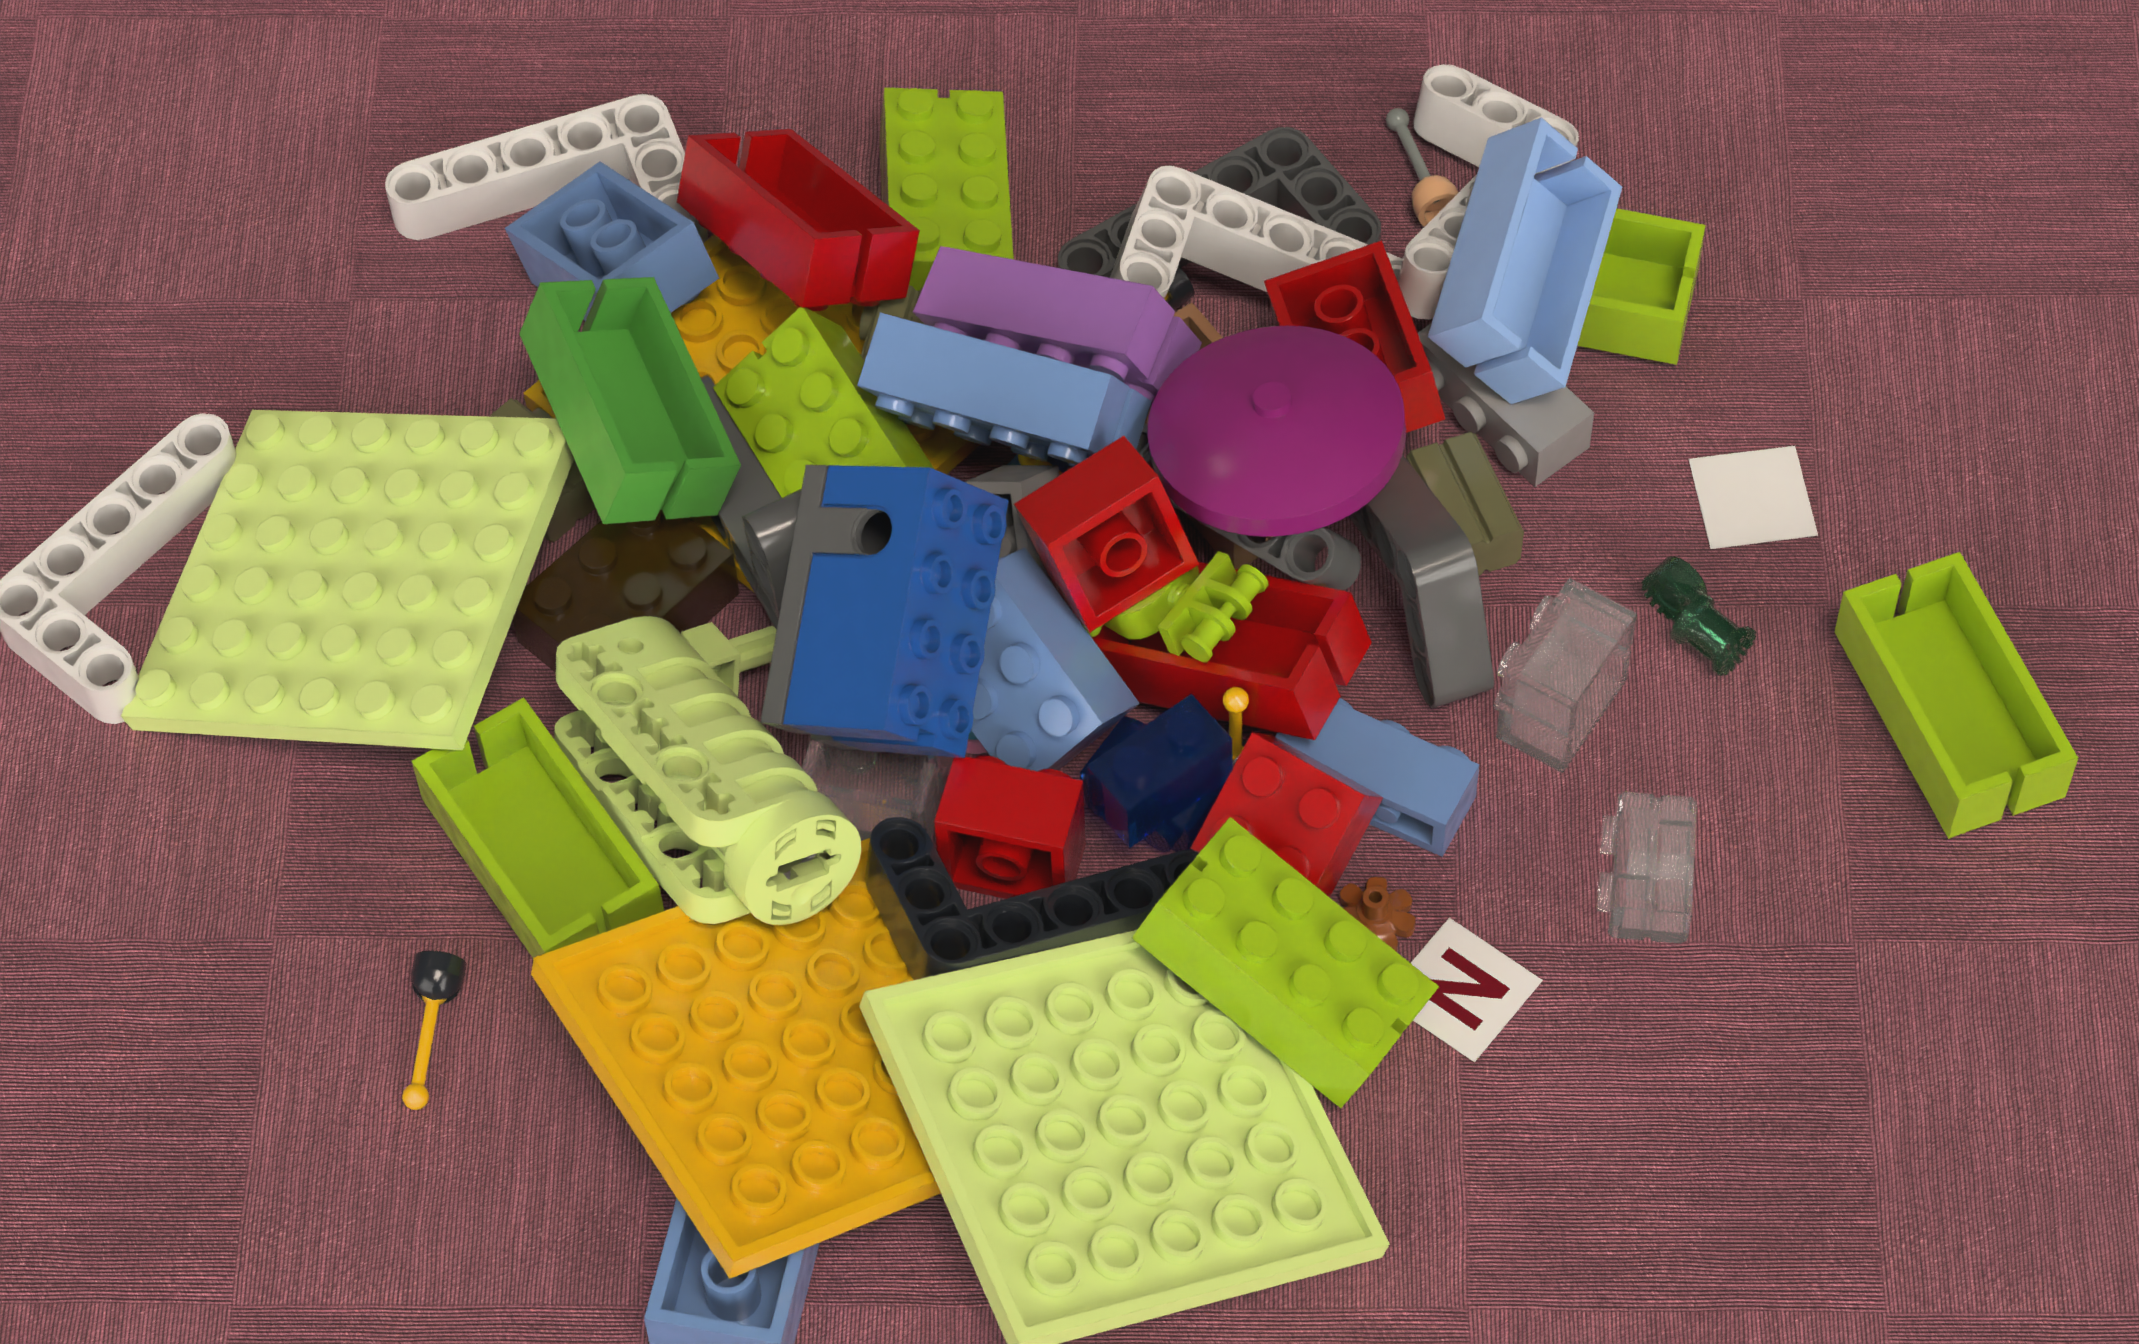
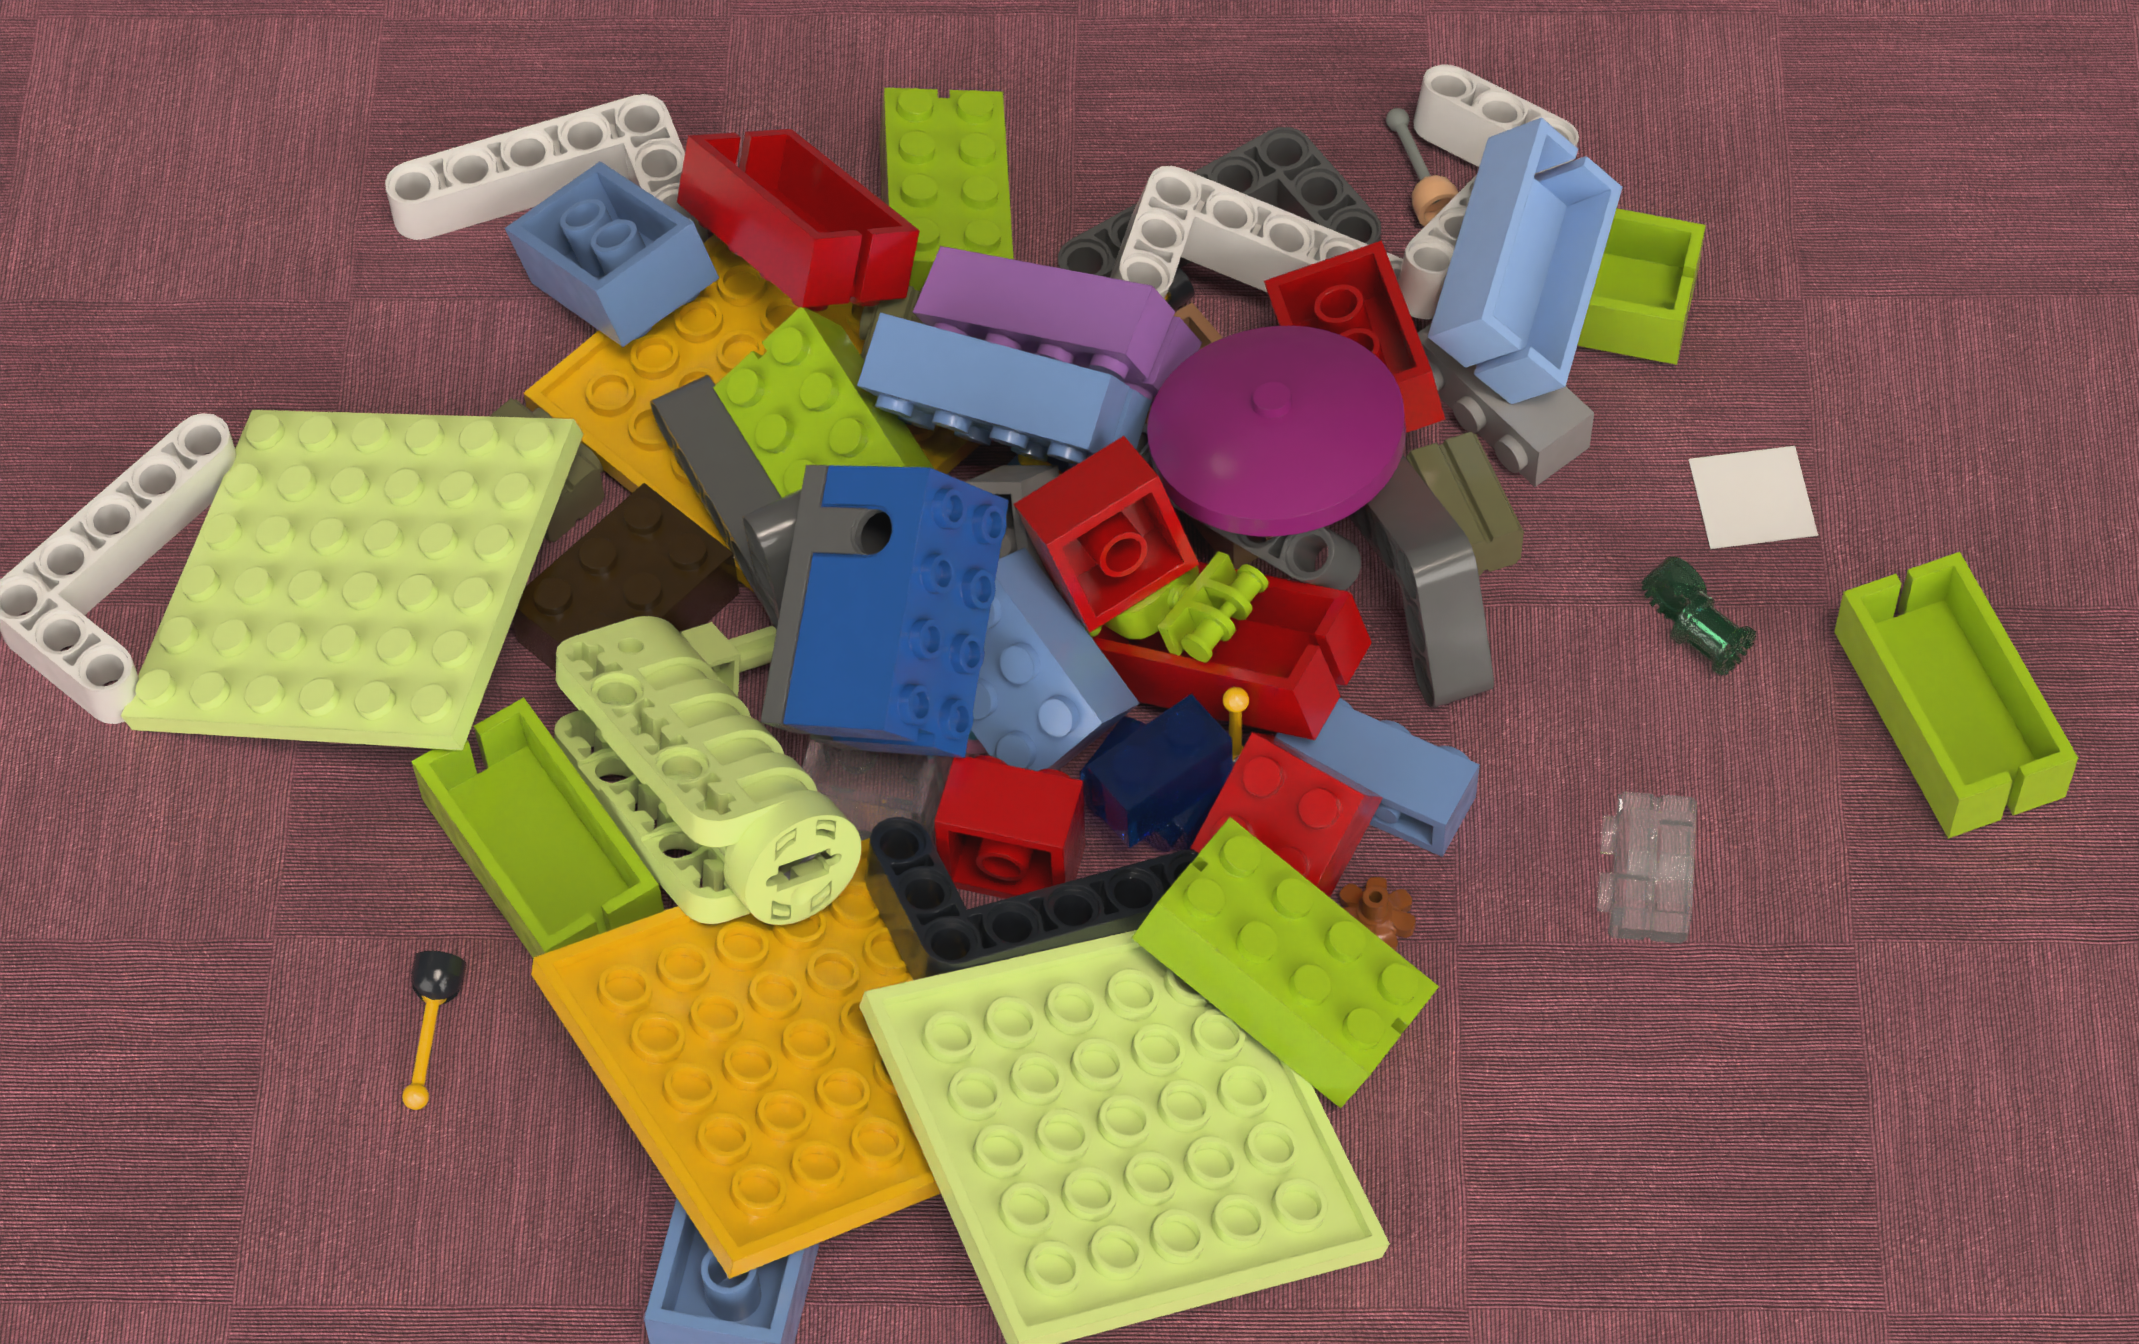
bright green piece [519,277,741,524] -> none
white sticker [1411,918,1543,1063] -> none
clear piece [1493,578,1637,773] -> none

